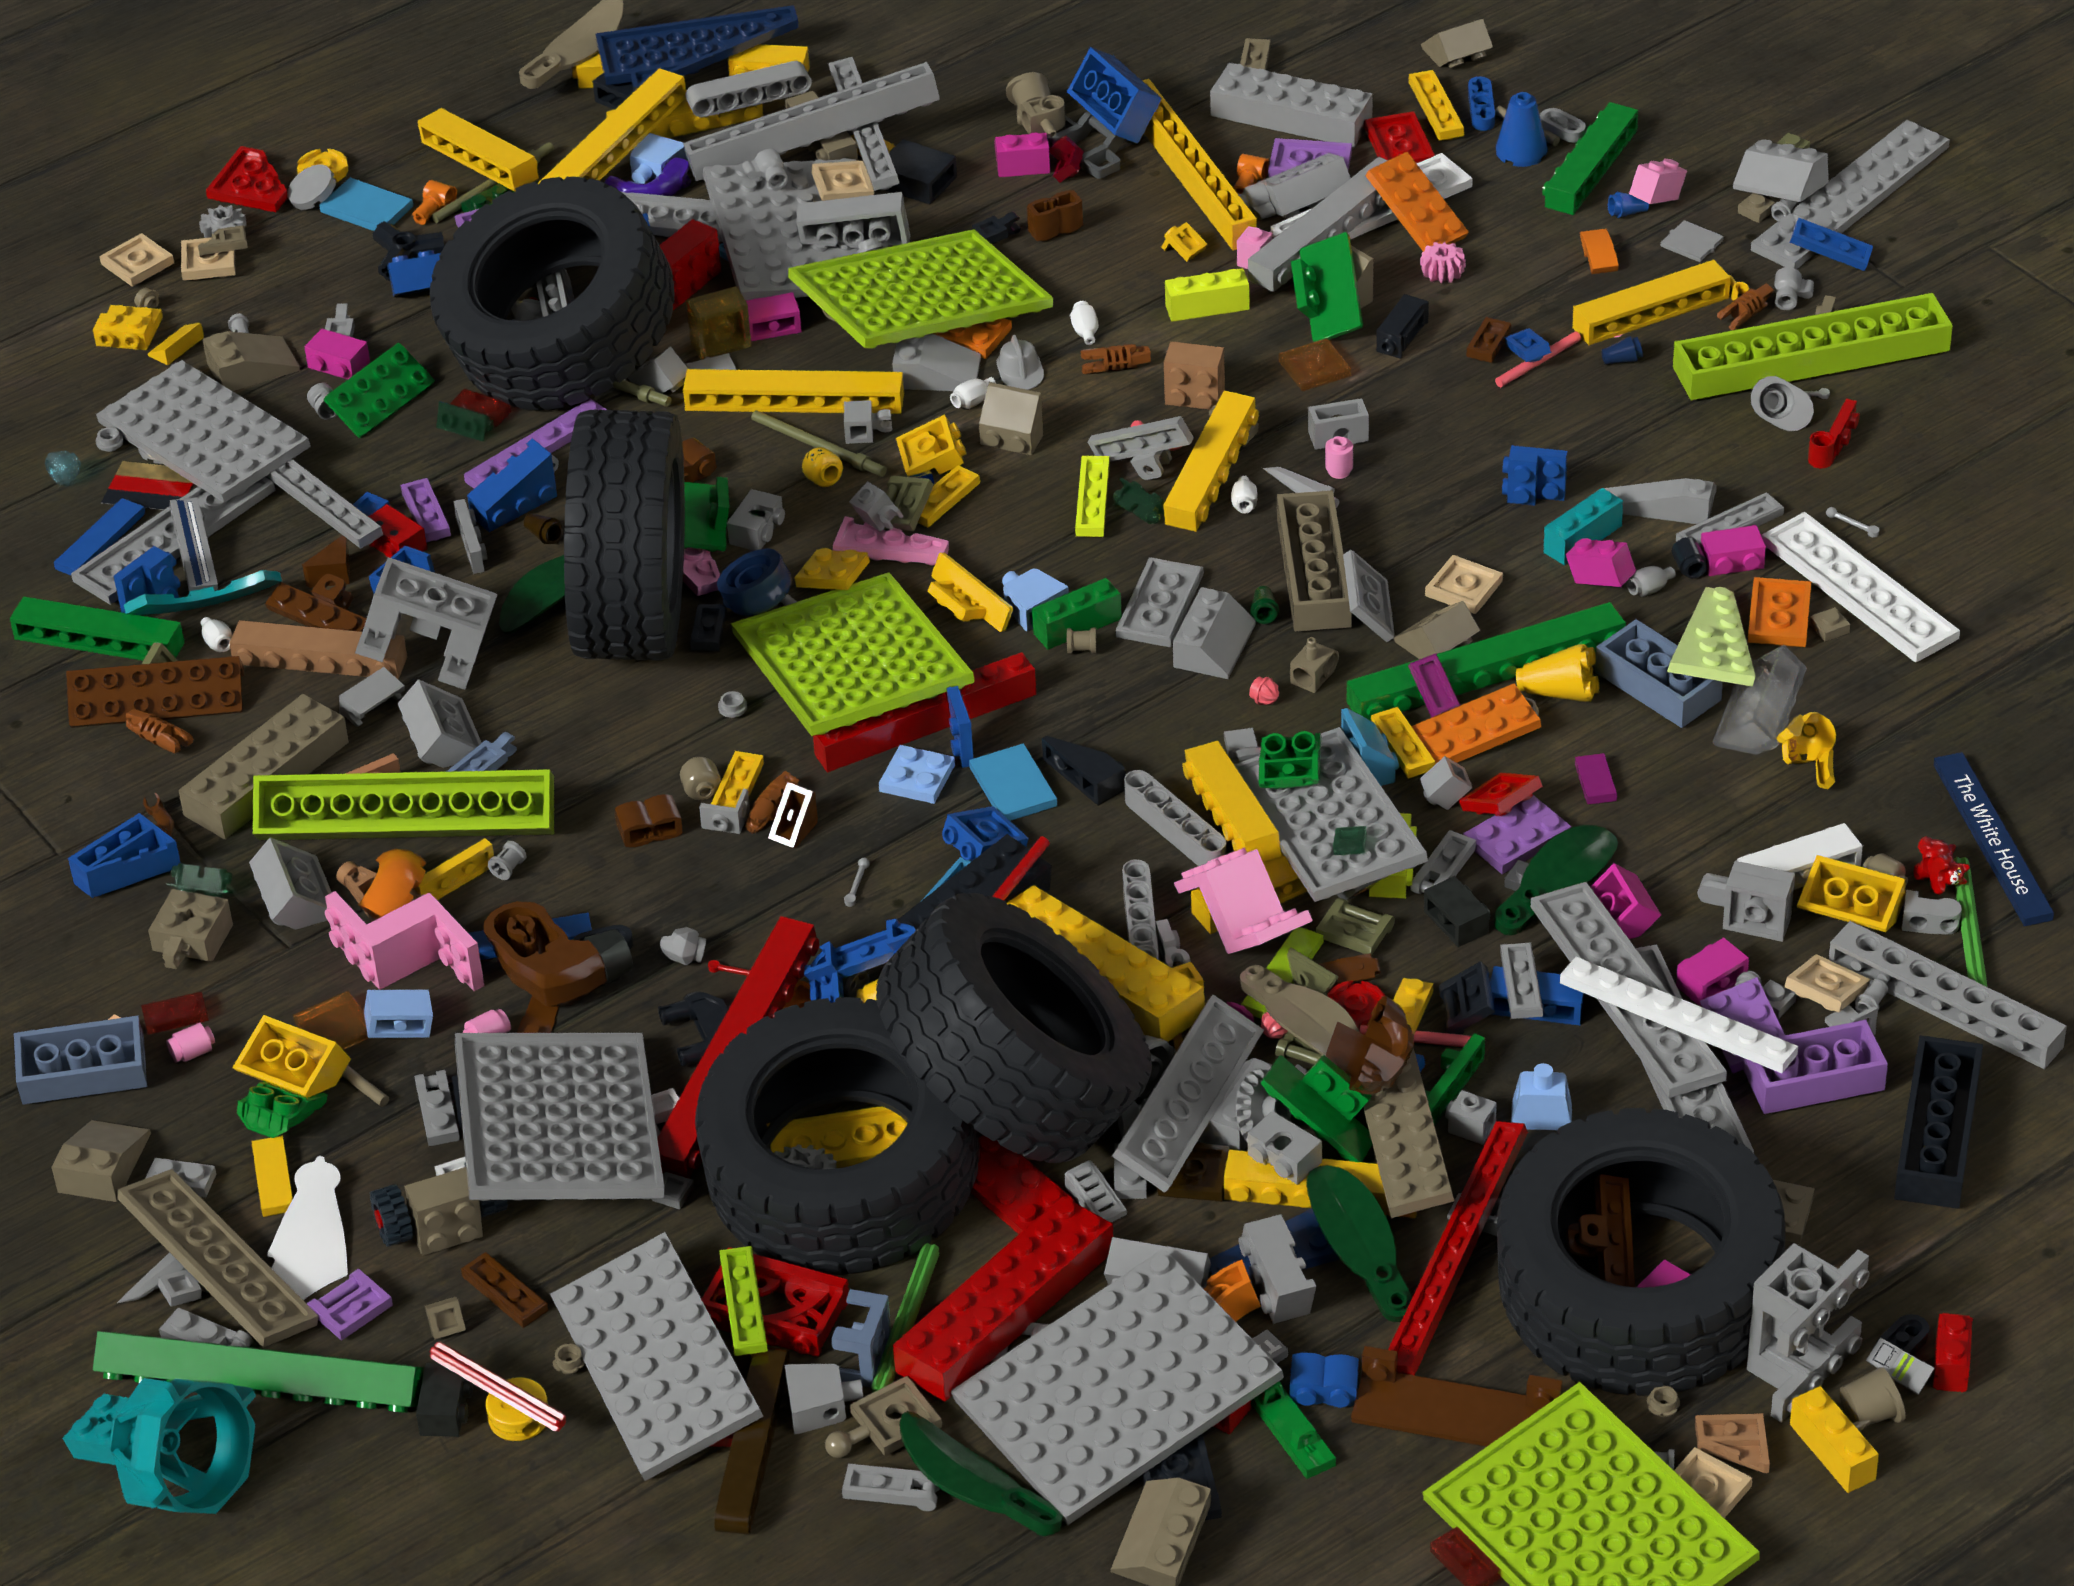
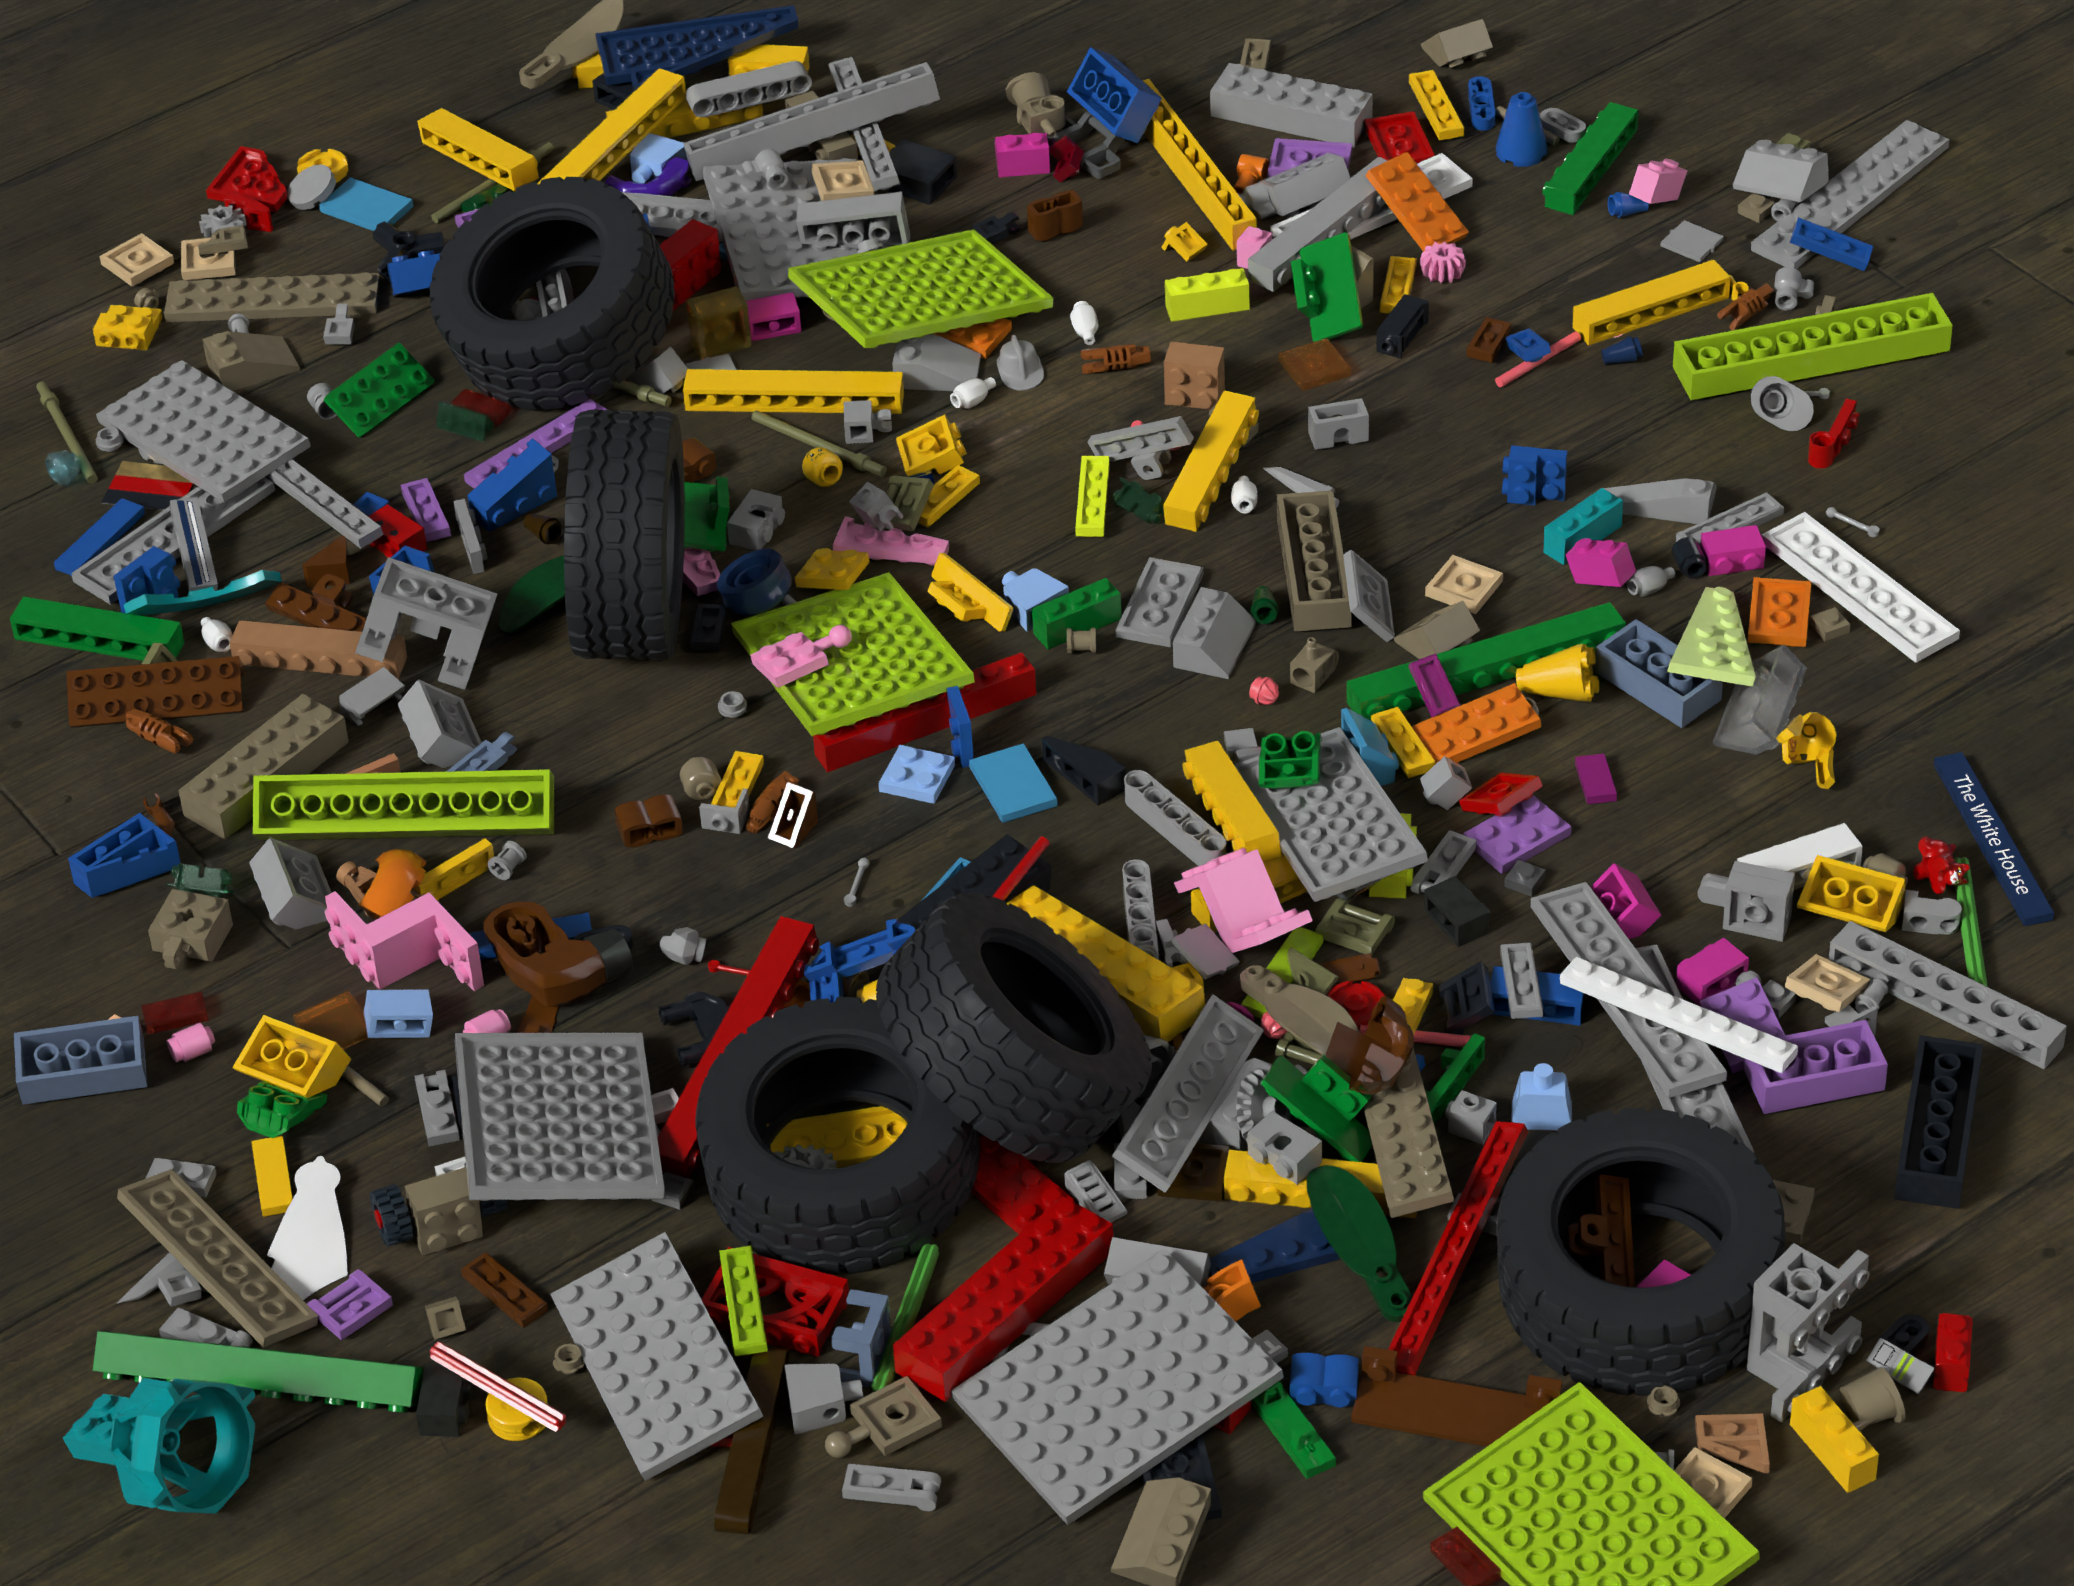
dark tan slope [51,1120,151,1202] -> none
yellow slope [148,323,204,365] -> none
dark pink brick [305,328,370,380] -> none
orange pin [412,180,457,225] -> none
dark green plant [899,1411,1063,1536] -> none
blue plate [942,806,1029,862] -> none
slope [979,382,1043,455] -> none
light grey wedge [1239,1214,1316,1324] -> none
bright pink brick [1325,436,1353,479] -> none
clear green tile [1333,826,1367,855] -> none
dark green plant [1494,825,1618,935] -> none
orange slope [1580,229,1619,274] -> none
none -> olive bar [36,381,98,484]
none -> dark tan plate [164,273,381,322]
none -> red slope [223,192,273,232]
none -> bright pink plate [750,625,852,688]
none -> light grey piece [1171,923,1240,979]
none -> yellow tile [1380,256,1417,313]

